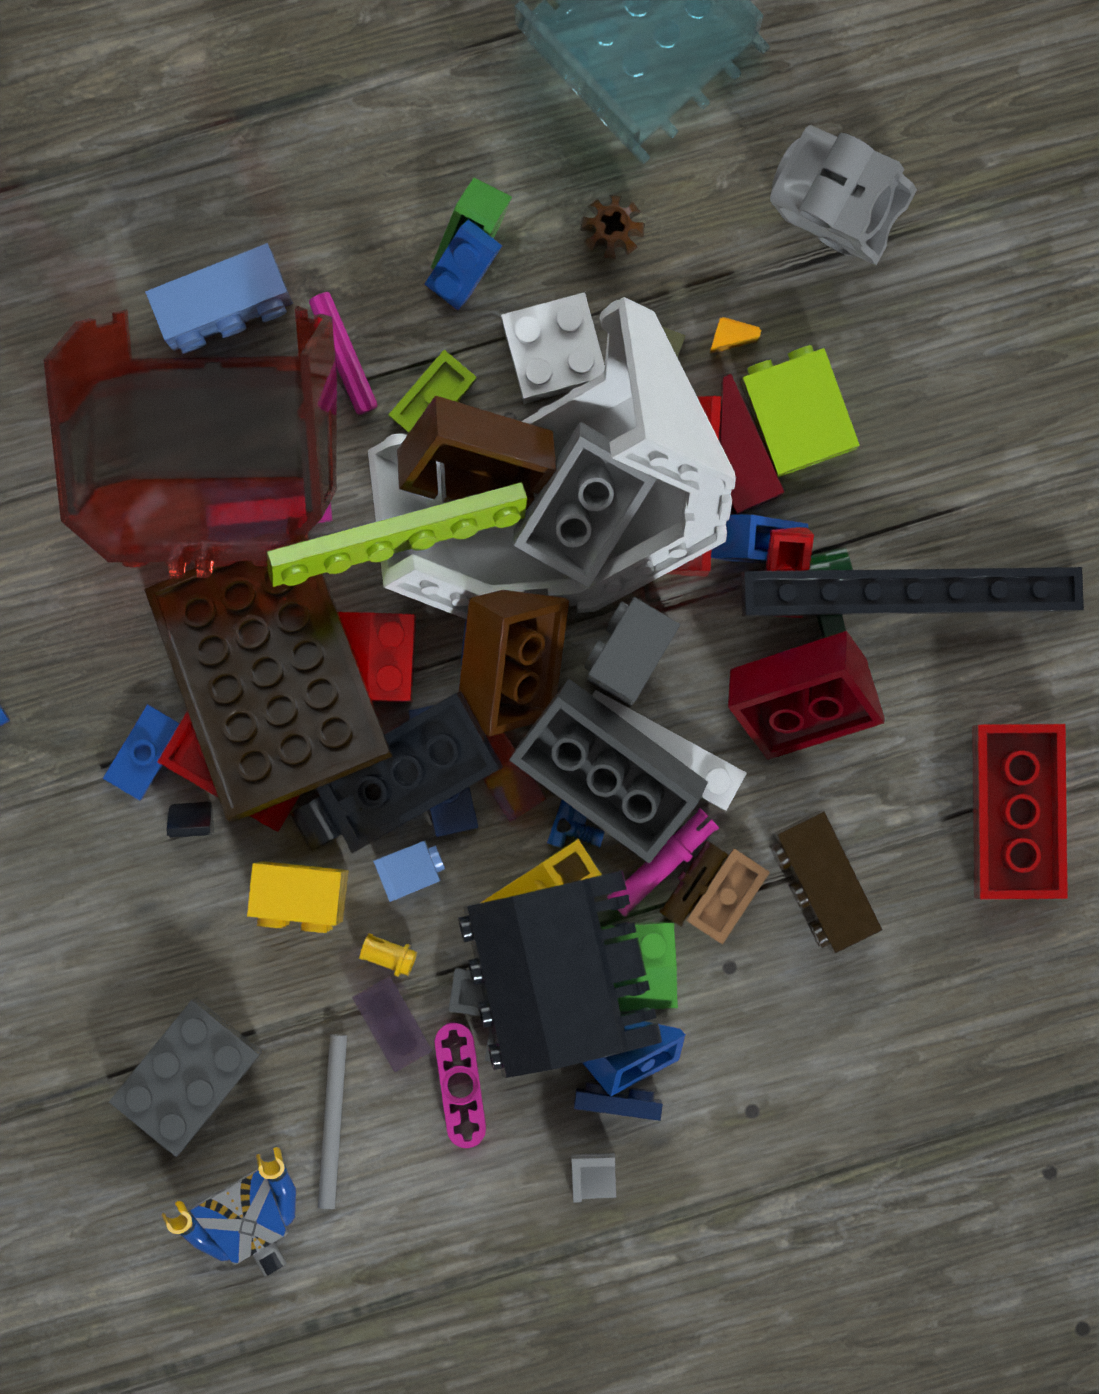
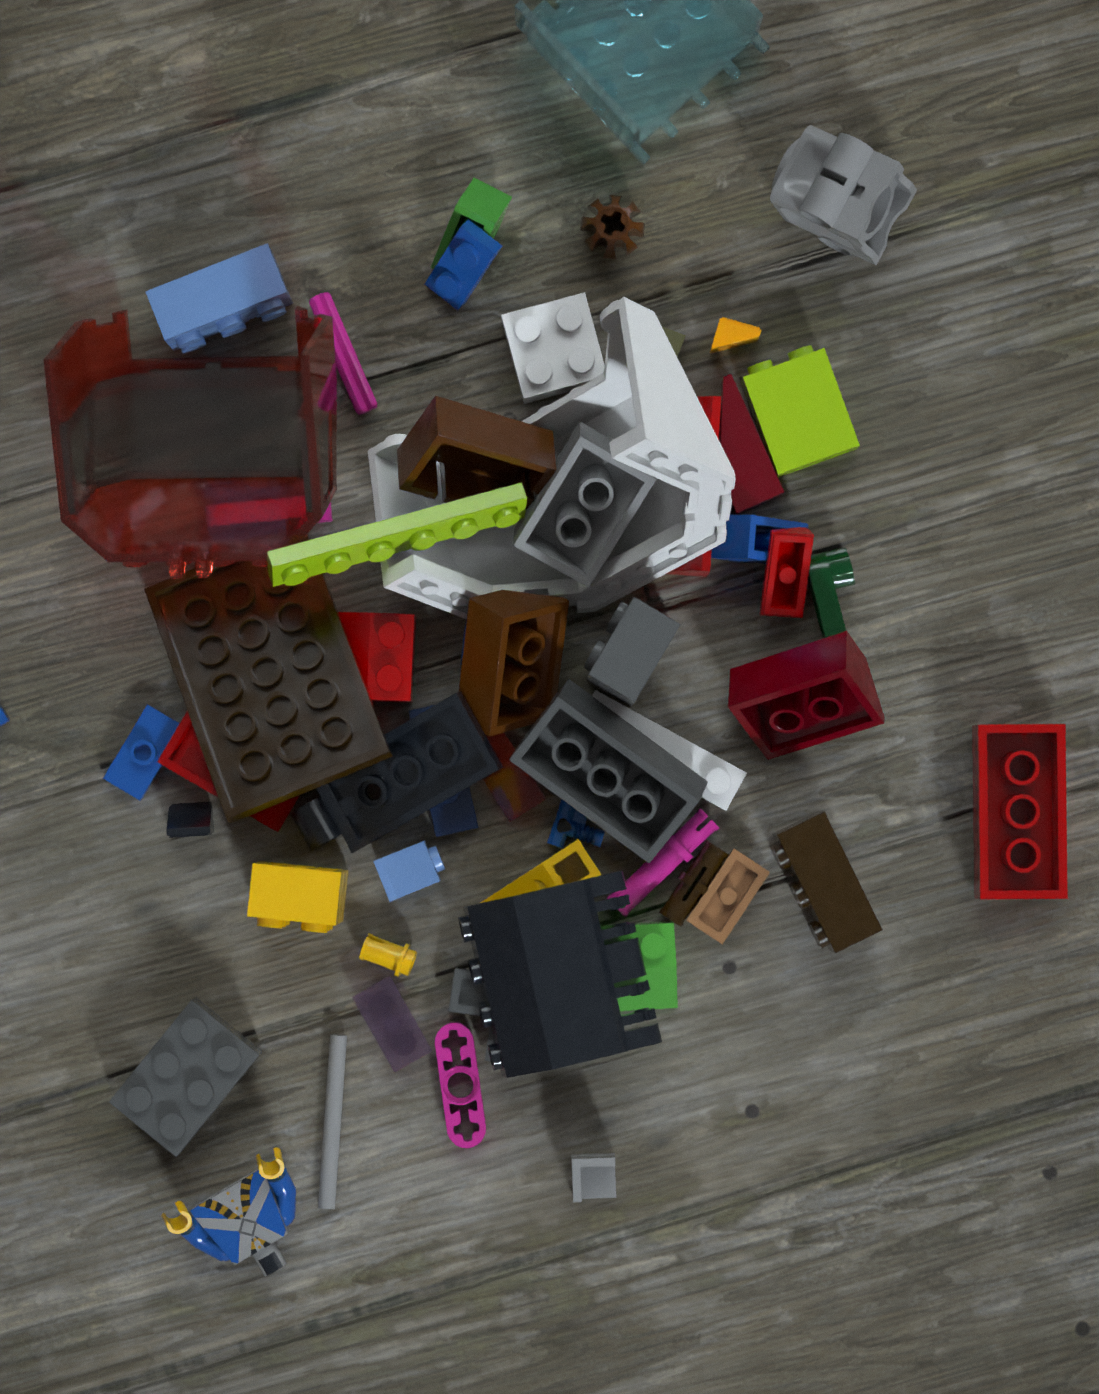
lime plate [388,350,477,433] -> none
dark blue plate [574,1082,663,1121] -> none
blue slope [582,1021,686,1097] -> none
black plate [741,567,1084,616] -> none

